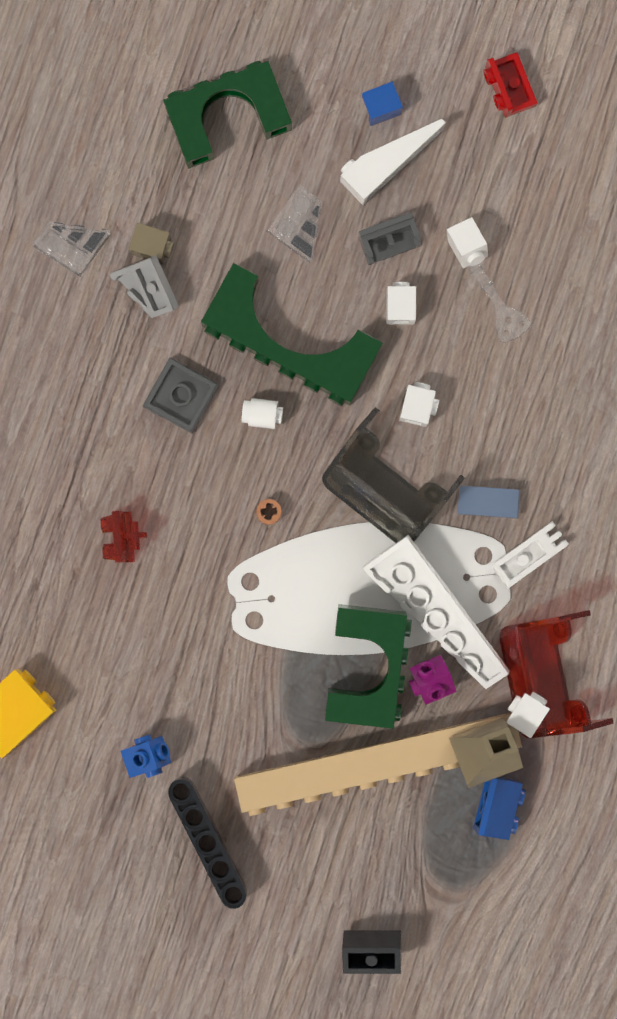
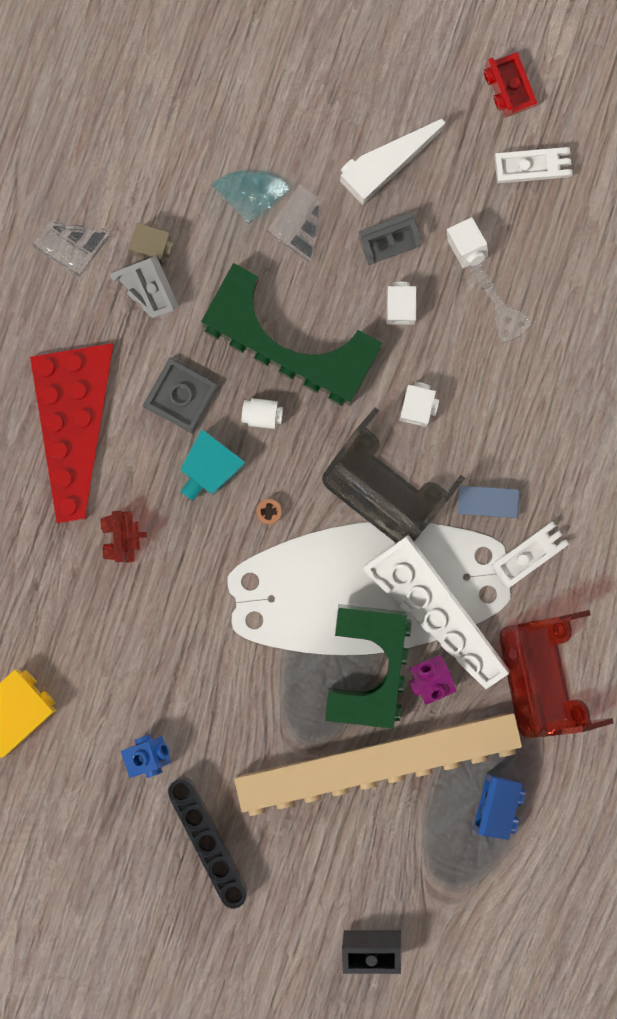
dark green arch [163,61,292,169] -> none
blue panel [362,81,403,126] -> none
dark tan slope [449,718,523,788] -> none
white brick [506,692,550,738] -> none
none -> red wing [30,343,114,524]
none -> teal torso [180,430,246,501]
none -> clear light blue brick [212,171,291,224]
none -> white hinge [494,147,573,183]

